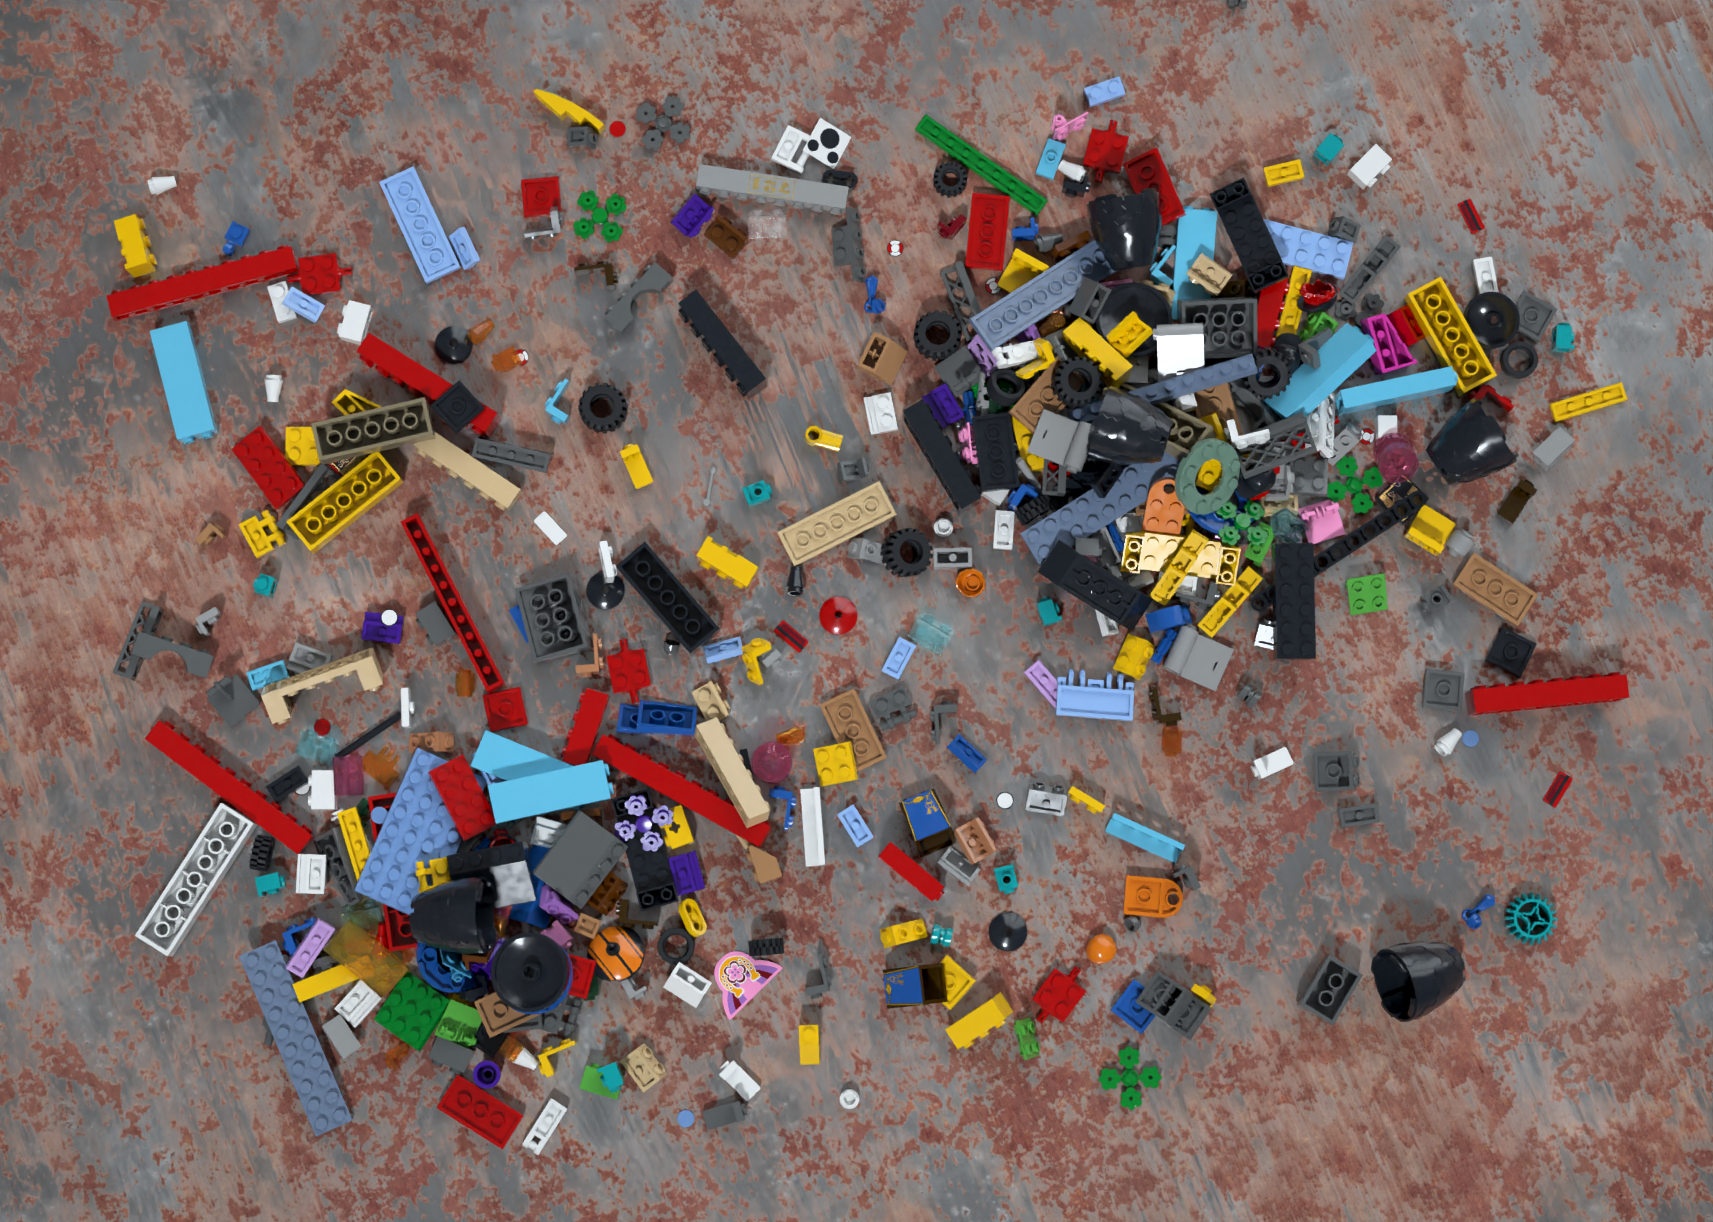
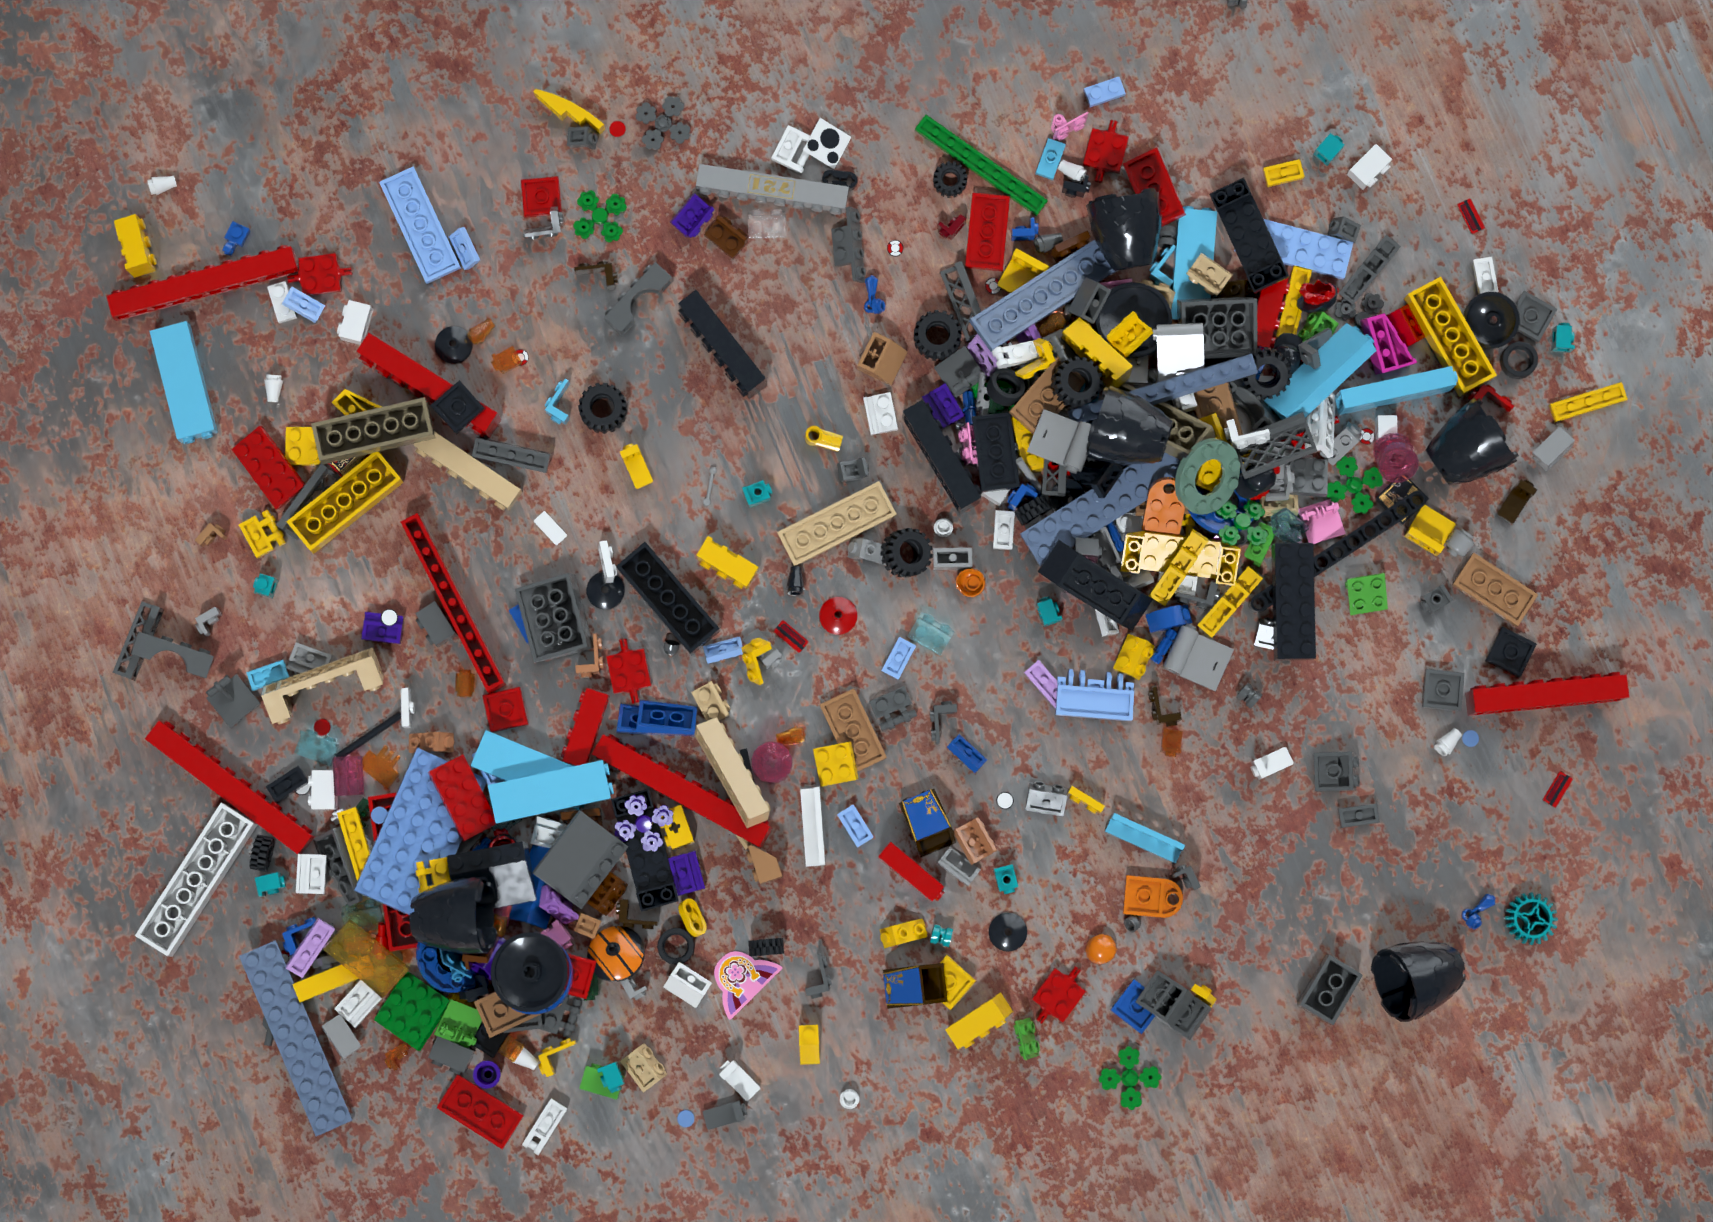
blue bracket [769,786,796,831] -> none

